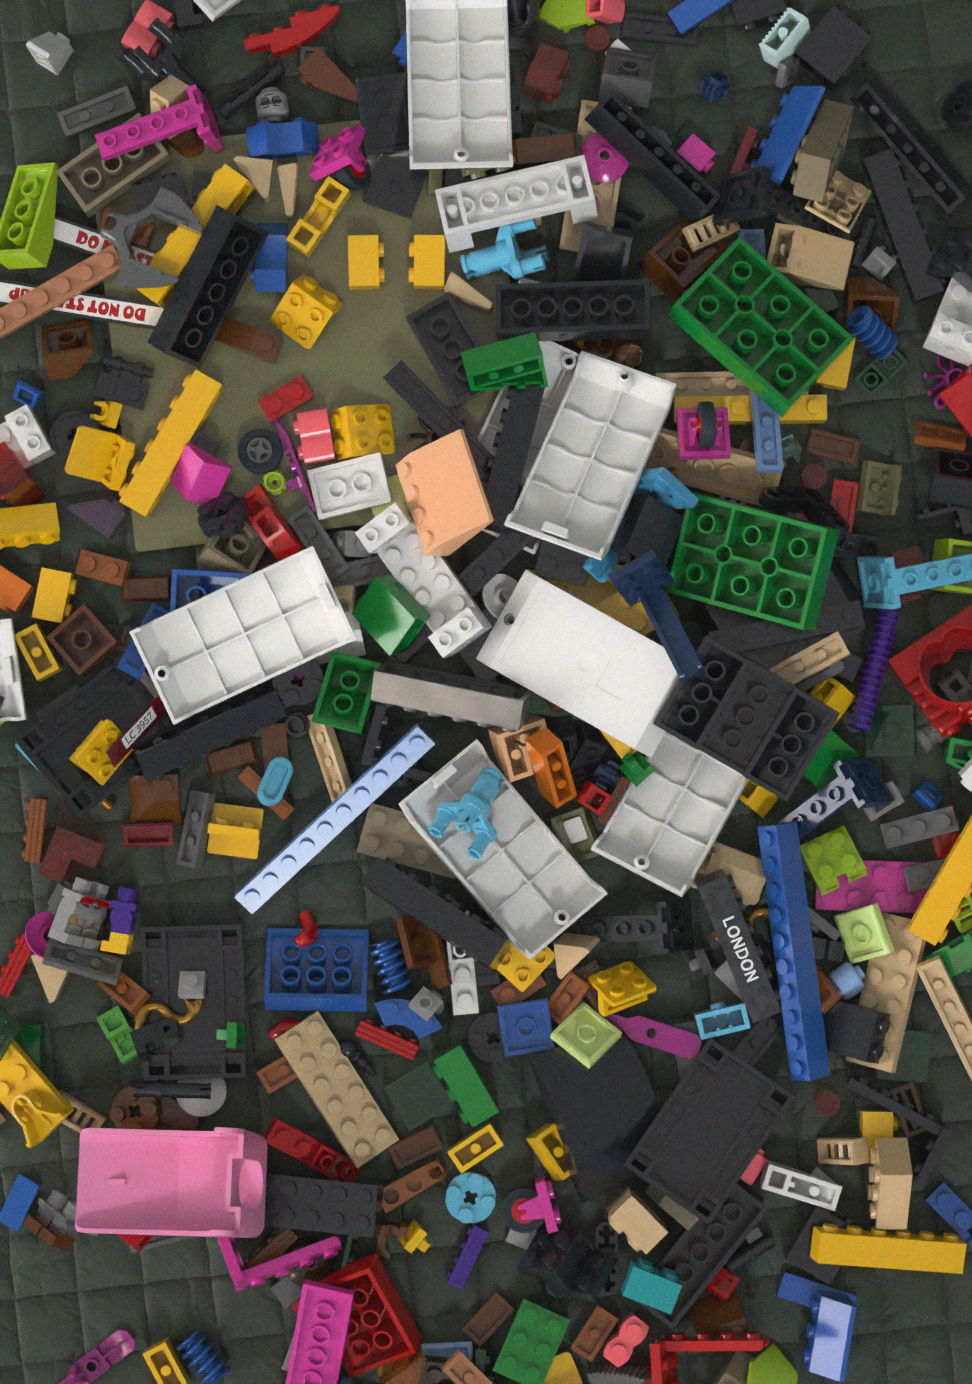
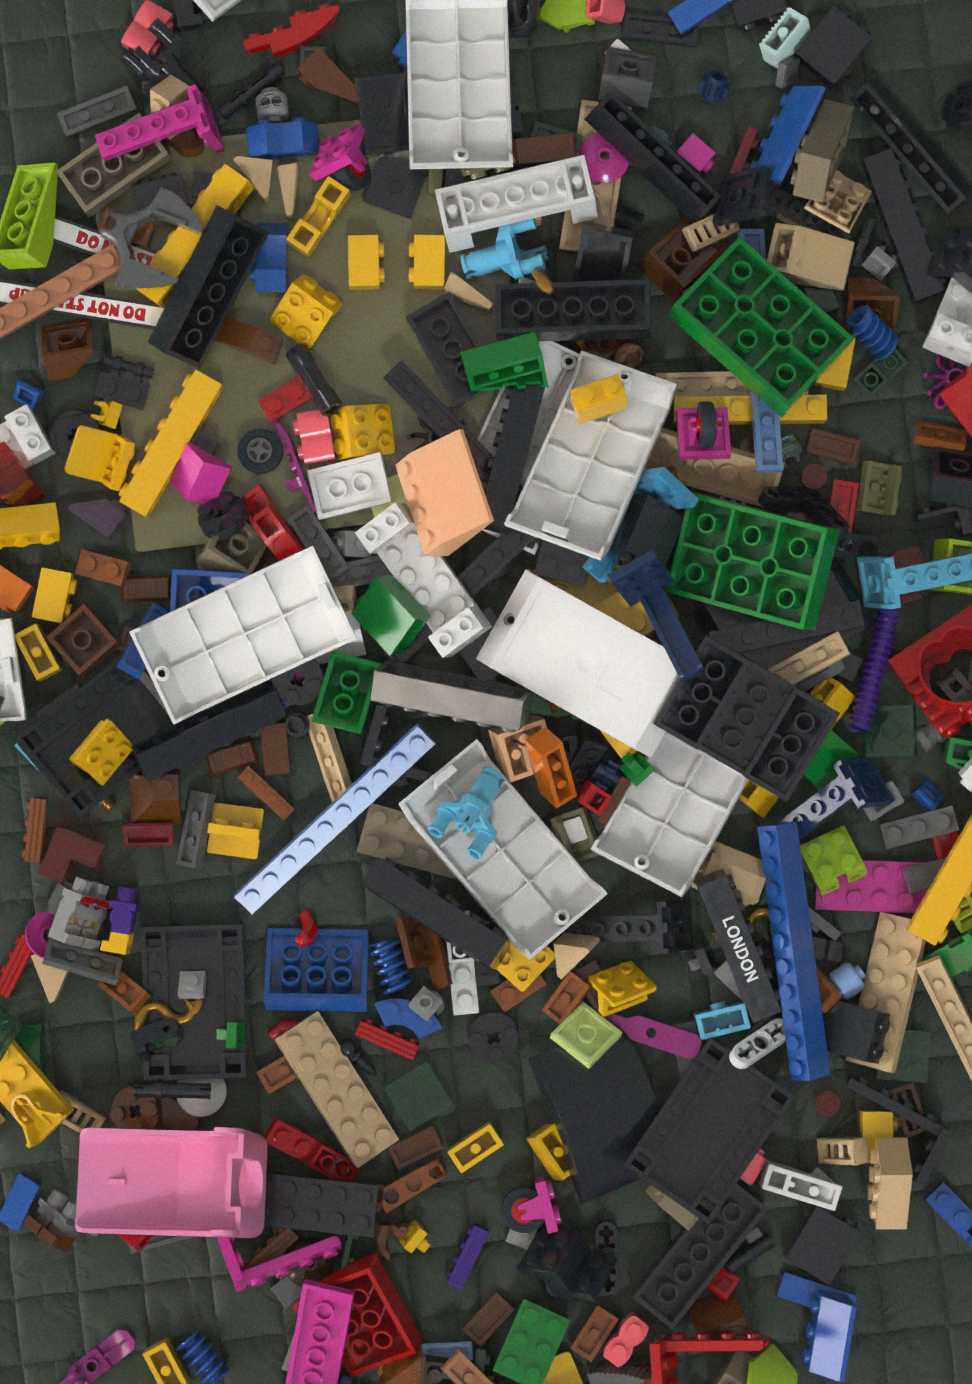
white slope [26,31,74,76] -> none
bright green slope [96,1005,138,1065] -> none
sticker [106,695,167,768] -> none
medium azure tile [257,757,293,806] -> none
lime plate [262,470,287,495] -> none
green brick [432,1041,499,1127] -> none
medium azure plate [445,1171,496,1223] -> none
white dish [482,574,518,622] -> none
blue tile [497,998,555,1057] -> none
clear red brick [523,42,572,105] -> none
clear red plate [585,25,610,51] -> none
tan brick [607,1186,668,1254] -> none
teal brick [620,1257,682,1315] -> none
yellow brick [809,1223,967,1274] -> none
yellowish green tile [834,903,895,964] -> none
none -> black axle [286,343,343,417]
none -> pearl gold animal [532,269,554,295]
none -> yellow brick [570,374,628,425]
none -> white beam [729,1018,786,1069]

